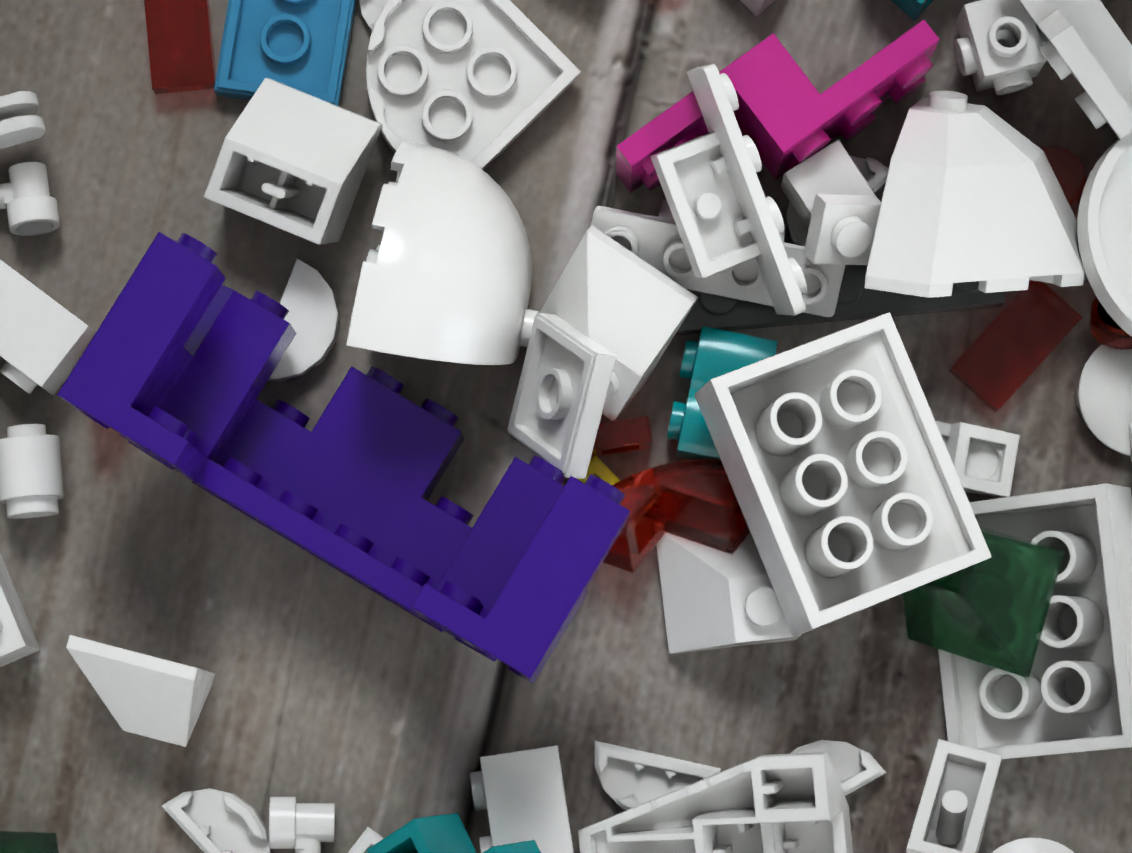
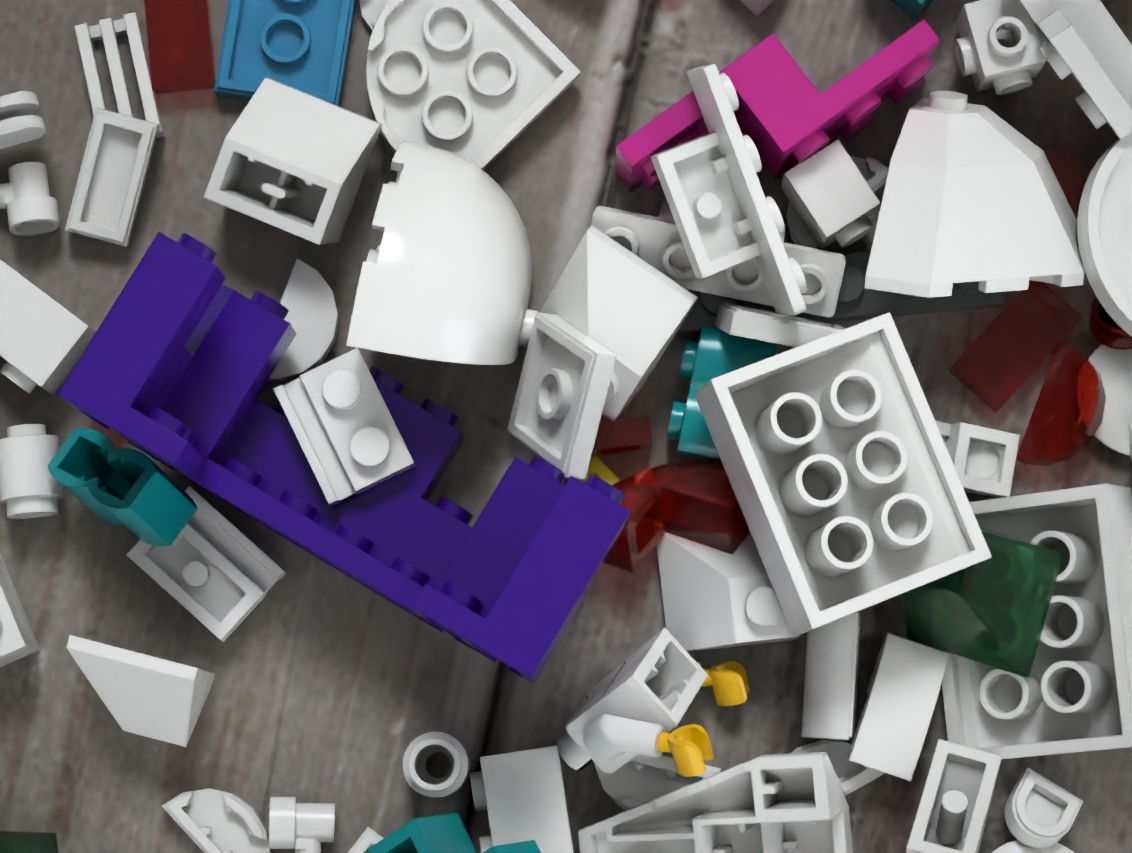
white plate [804,194,881,265] -> none
none -> teal brick [48,428,197,546]
none -> white tile [65,108,160,247]
none -> white tile [74,12,164,138]
none -> white plate [126,486,286,642]
none -> white plate [273,348,416,507]
none -> white brick [402,732,471,798]
none -> white torso [557,627,750,777]
none -> white tile [715,302,846,347]
none -> white brick [801,612,861,742]
none -> white slope [847,632,949,782]
none -> white tile [1004,767,1084,848]
none -> clear red tile [1016,340,1106,466]

